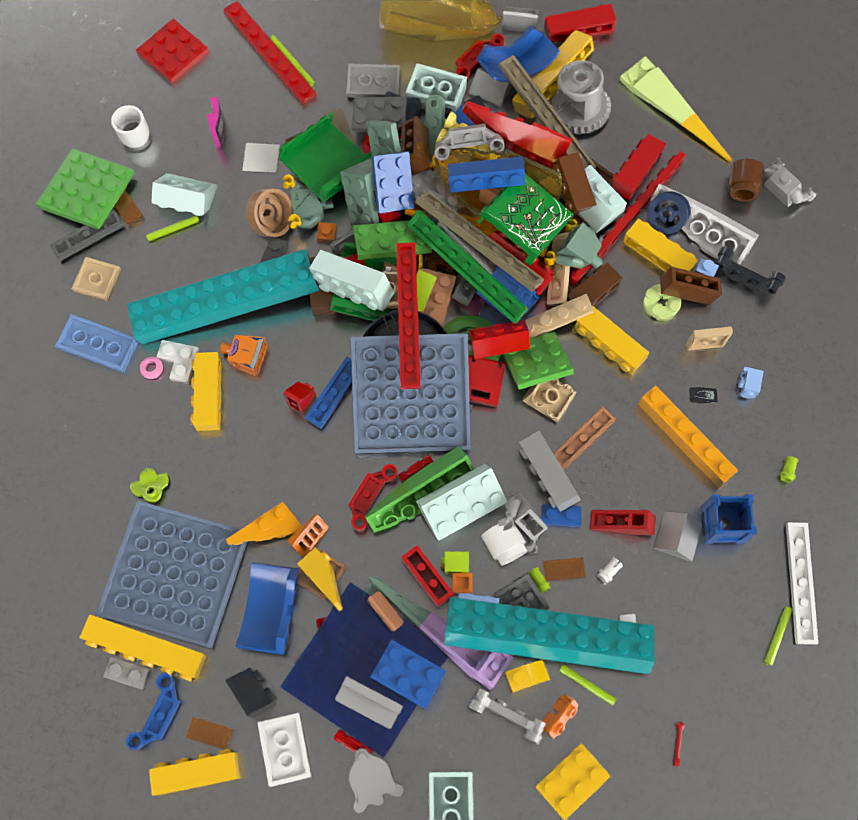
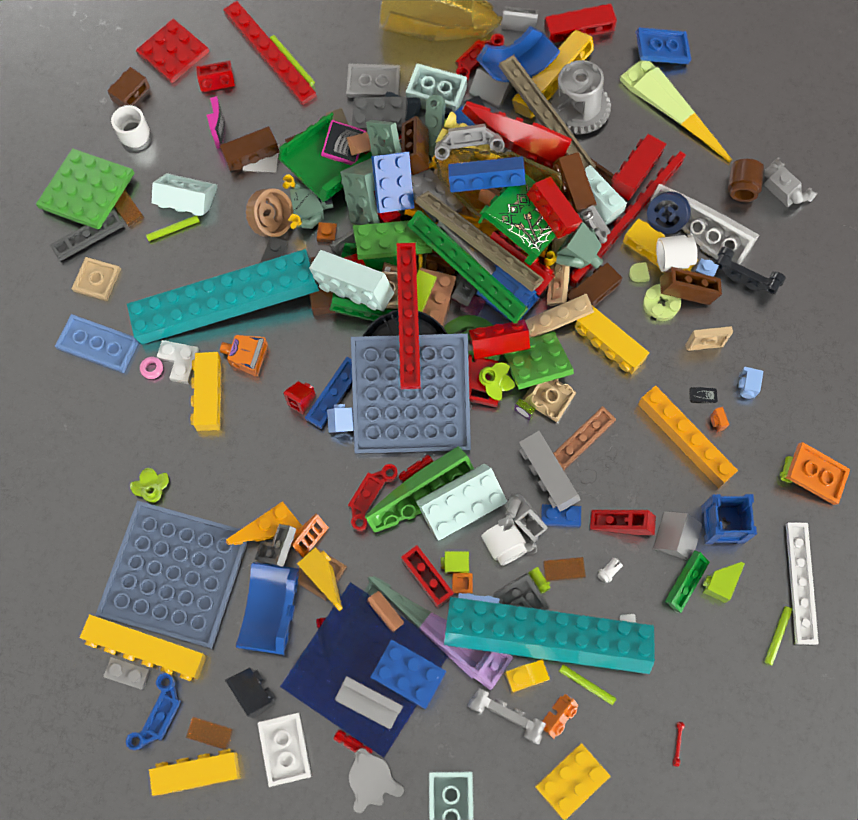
none -> reddish brown brick [107,67,150,107]
none -> red bracket [196,61,235,92]
none -> reddish brown brick [219,126,279,172]
none -> dark grey plate [254,524,296,567]
none -> slope [321,120,366,165]
none -> light blue brick [327,404,354,433]
none -> nougat slope [347,132,371,155]
none -> lime plate [479,362,515,400]
none -> tile [514,399,535,420]
none -> red brick [527,177,582,239]
none -> light grey hinge [578,205,611,243]
none -> yellowish green tile [629,262,650,283]
none -> blue plate [636,27,691,64]
none -> white piece [656,235,697,272]
none -> green plate [665,550,710,613]
none -> lime slope [702,562,745,603]
none -> orange plate [710,407,729,432]
none -> orange plate [786,442,850,505]

